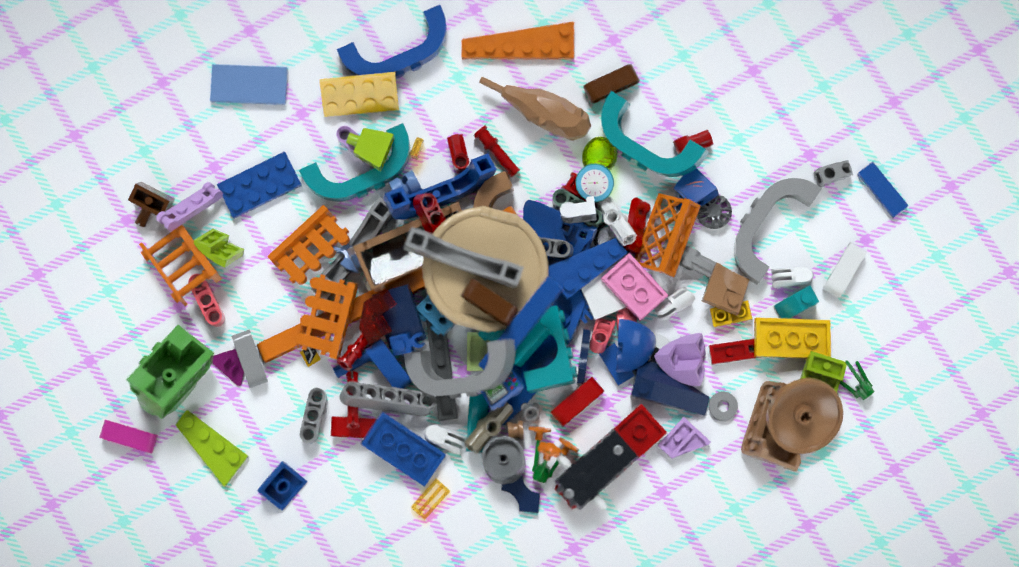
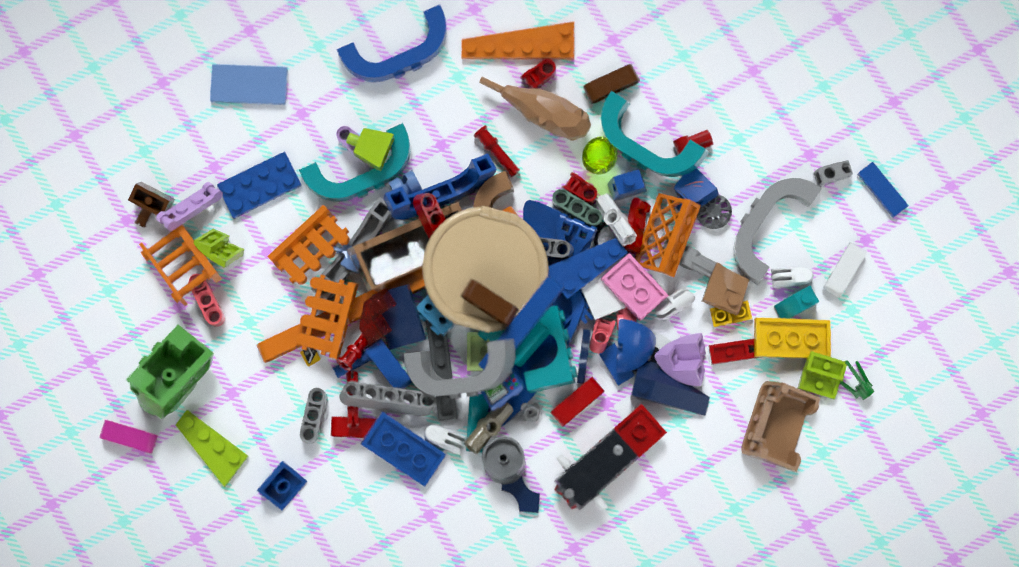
magenta piece [212,349,244,386] -> none
light grey beam [231,329,268,388] -> none
yellow plate [319,72,399,117] -> none
blue plate [389,332,426,356] -> none
light grey arch [404,227,524,289] -> none
clear yellow tile [410,137,424,160] -> none
clear yellow tile [411,478,451,520] -> none
red piece [447,134,470,174] -> none
medium nougat wheel [507,420,525,440] -> none
plant [528,426,579,483] -> none
leg [560,196,597,223] -> none
piece [576,164,614,202] -> none
lavender wing [657,417,711,459] -> none
light grey piece [708,391,738,421] -> none
medium nougat dish [766,378,844,454] -> none
none -> red piece [520,59,556,89]
none -> blue torso [607,170,647,201]

